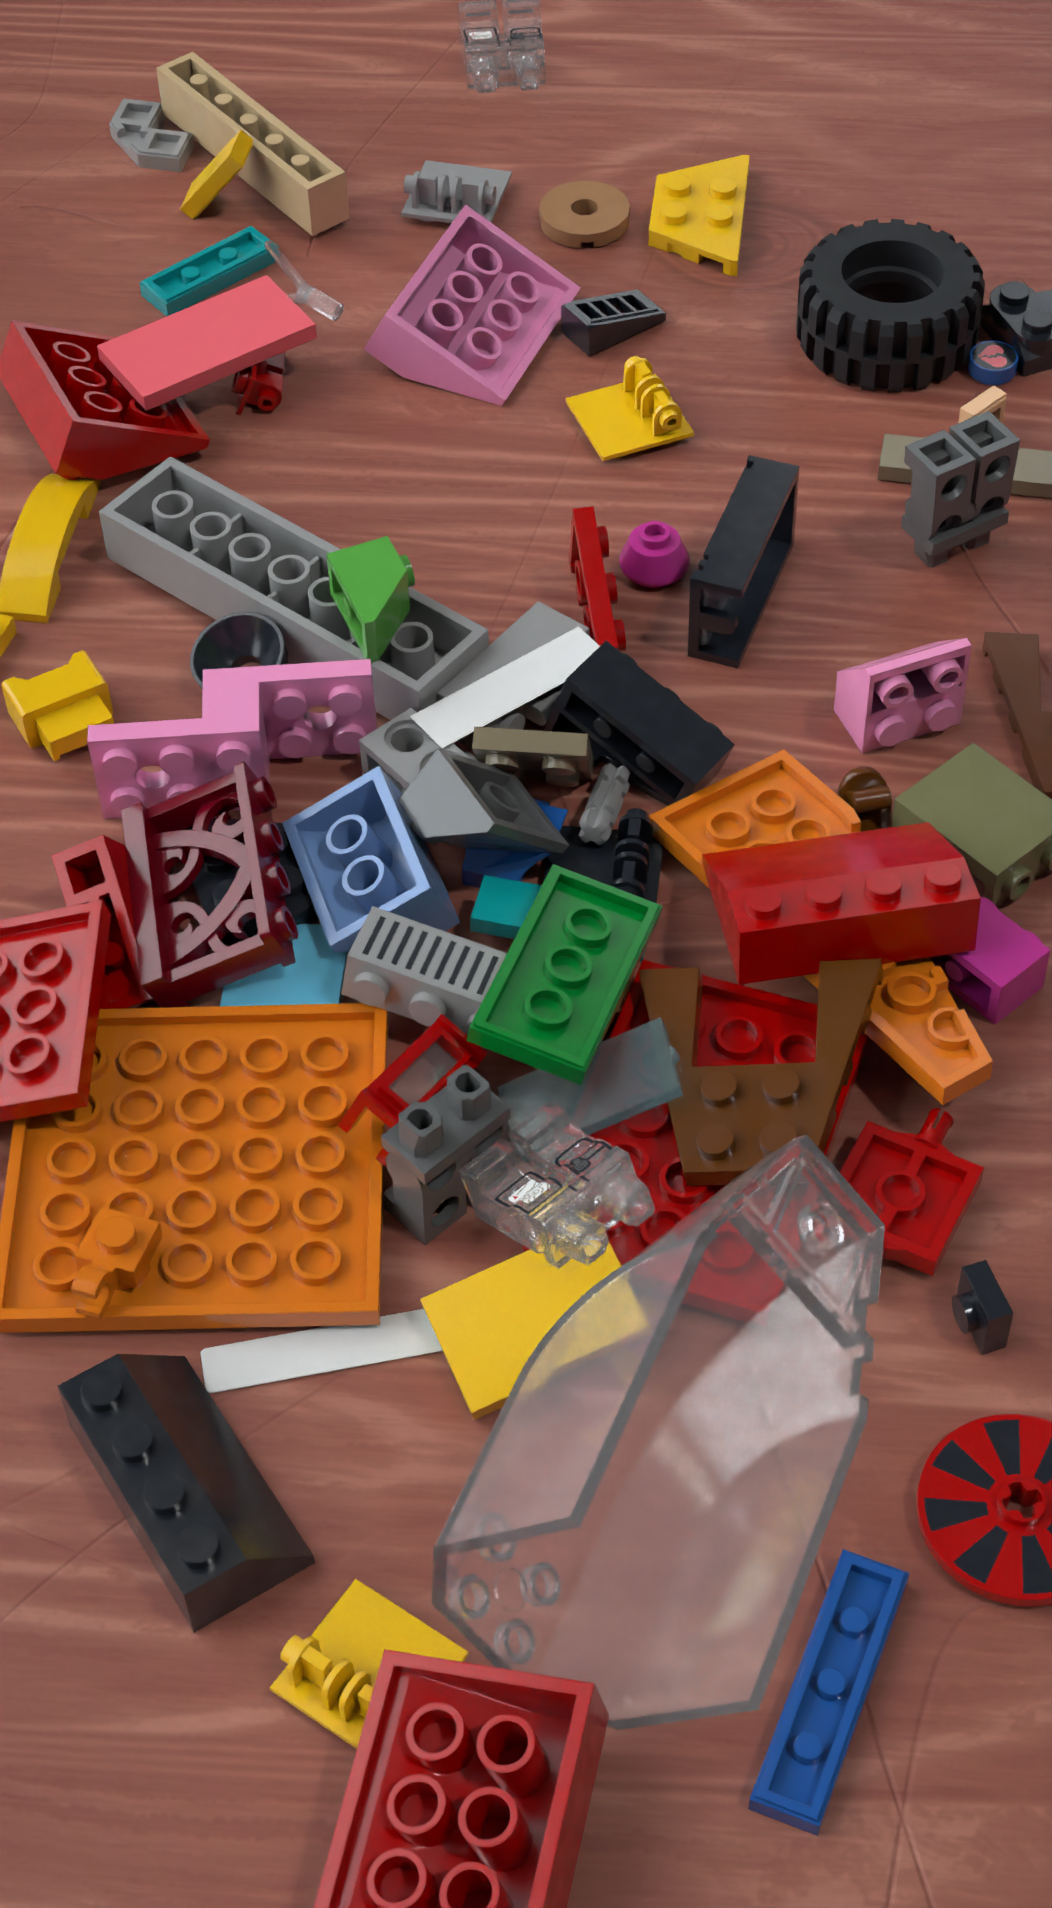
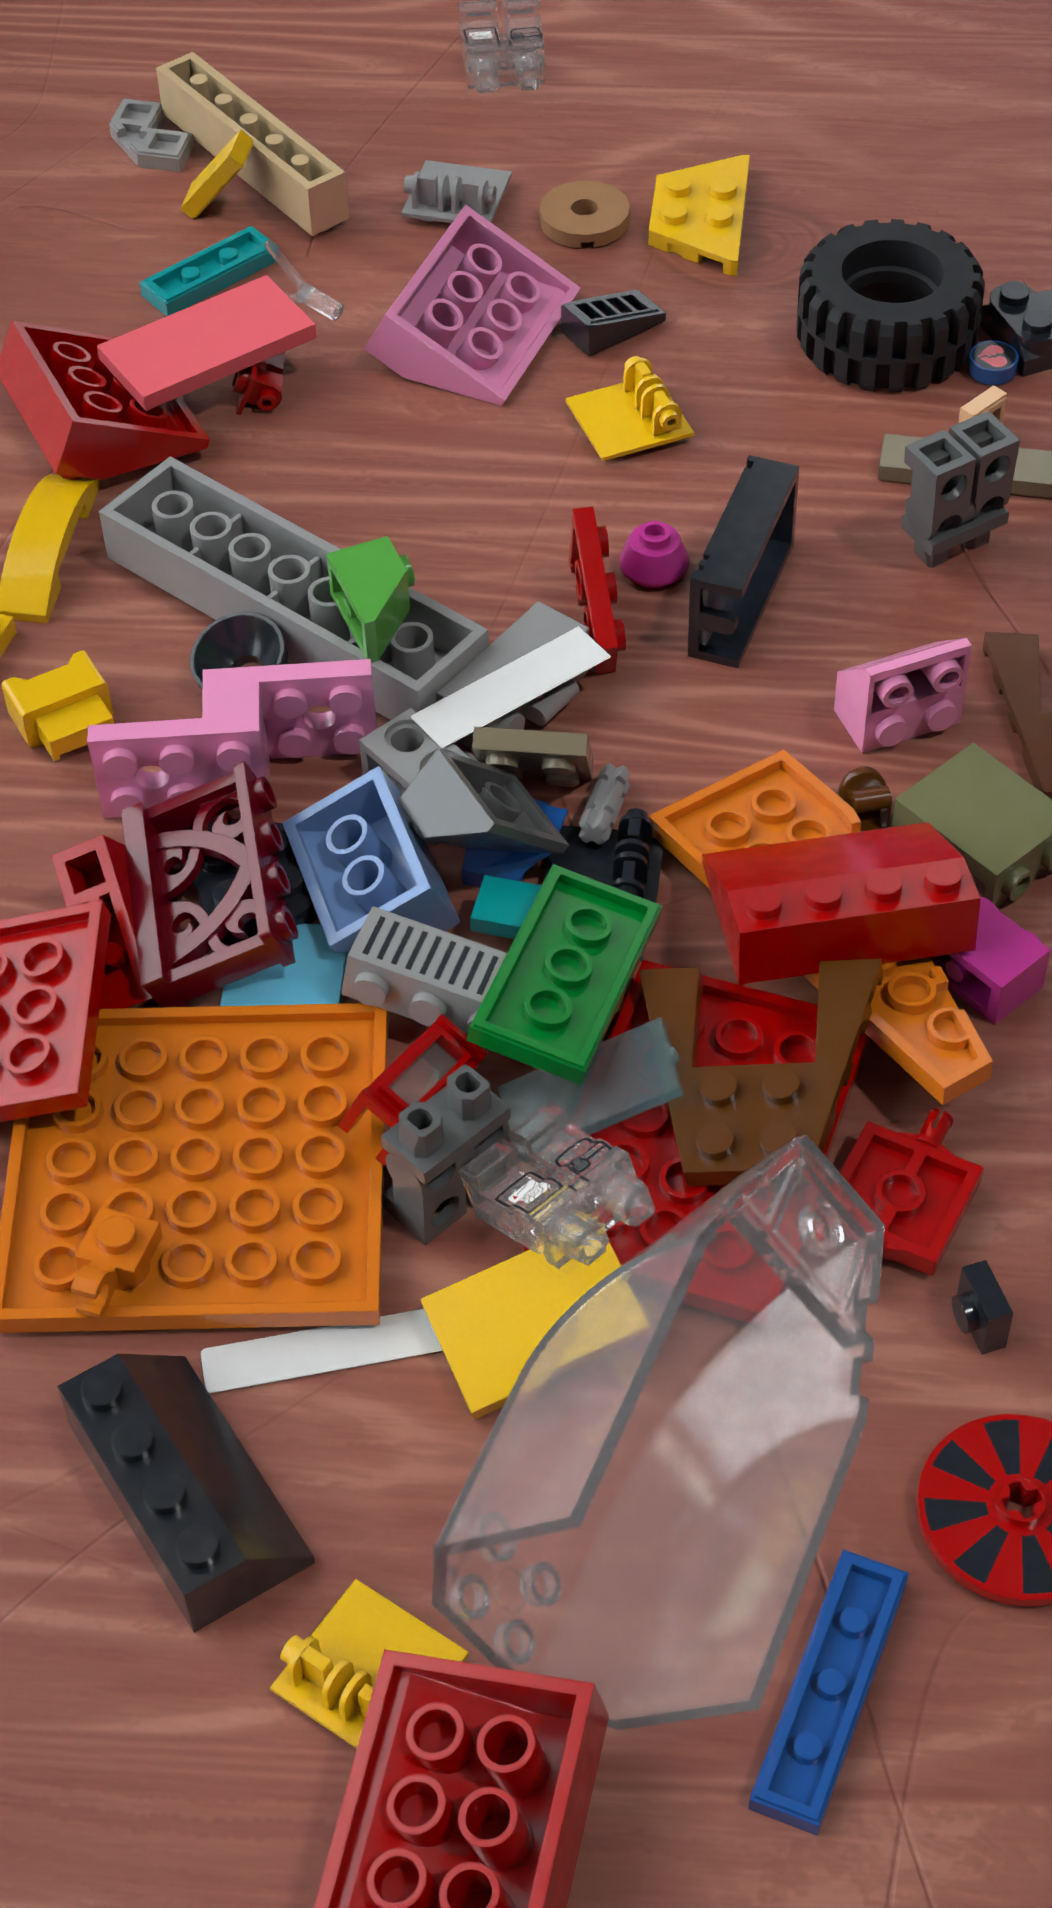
black wedge [543,641,735,806] -> none

